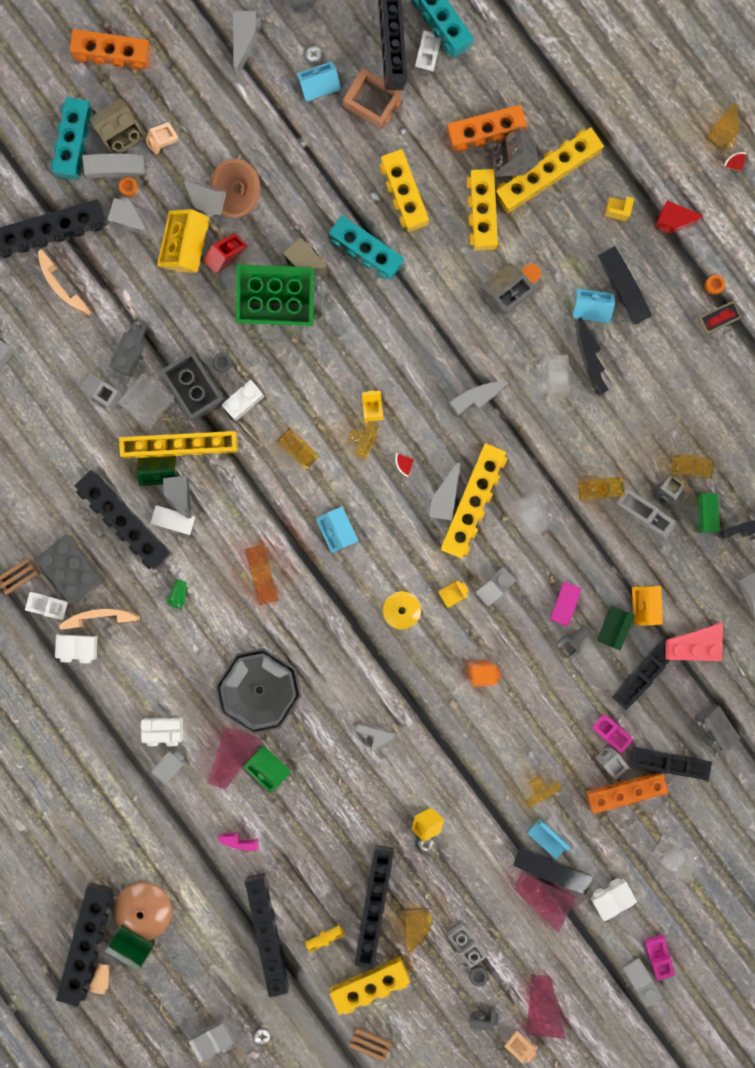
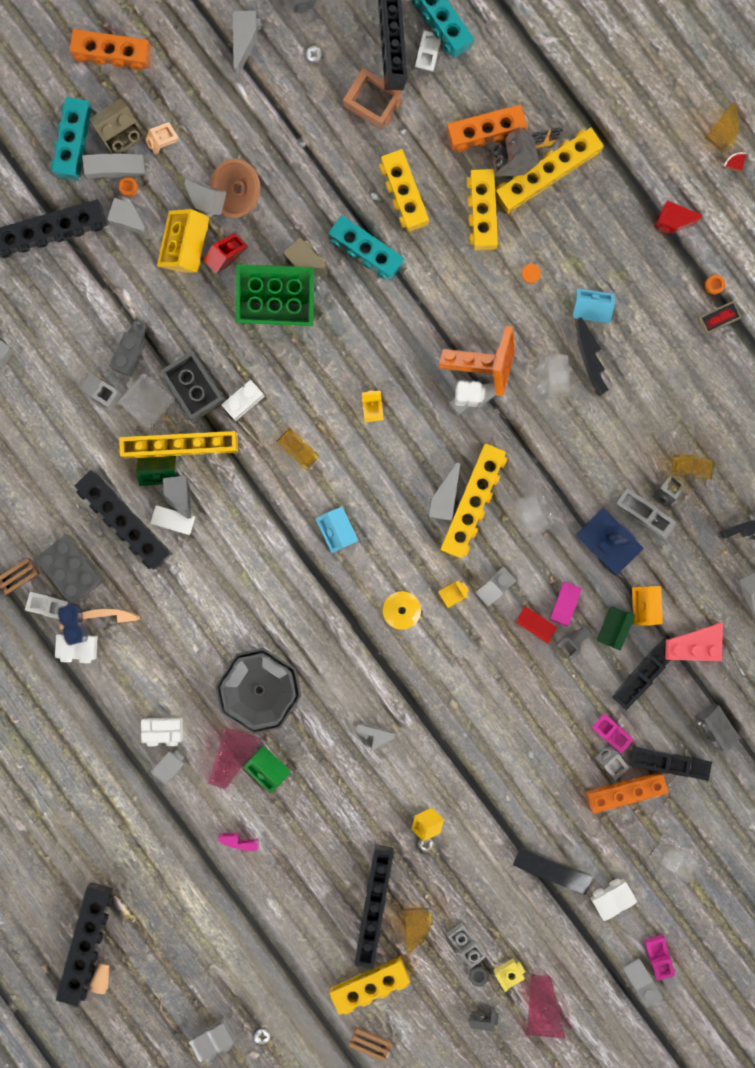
light nougat slope [38,249,91,315] -> none
dark green panel [105,925,154,971] -> none
nougat dish [114,882,172,940] -> none
green cone [167,579,187,609] -> none
dark grey tile [213,353,233,373] -> none
clear orange arch [245,544,279,605] -> none
black brick [245,873,290,997] -> none
medium azure panel [296,61,341,101] -> none
yellow pin [305,924,345,953] -> none
clear yellow tile [349,420,380,461] -> none
red tile [395,453,414,478] -> none
orange brick [466,660,500,687] -> none
flat silver slope [480,263,536,317] -> none
light nougat bracket [504,1031,538,1063] -> none
clear pink wing [514,871,575,933] -> none
clear yellow tile [525,776,562,809] -> none
medium azure panel [527,818,570,859] -> none
clear yellow slope [578,477,625,501] -> none
black slope [598,246,652,325] -> none
yellow panel [604,197,634,221] -> none
green panel [697,493,720,533] -> none
none -> dark blue brick [58,604,88,646]
none -> orange piece [439,326,515,396]
none -> white brick [455,381,485,407]
none -> light yellow brick [494,958,525,992]
none -> red panel [515,606,557,644]
none -> sticker [532,127,563,149]
none -> dark blue piece [576,508,644,575]

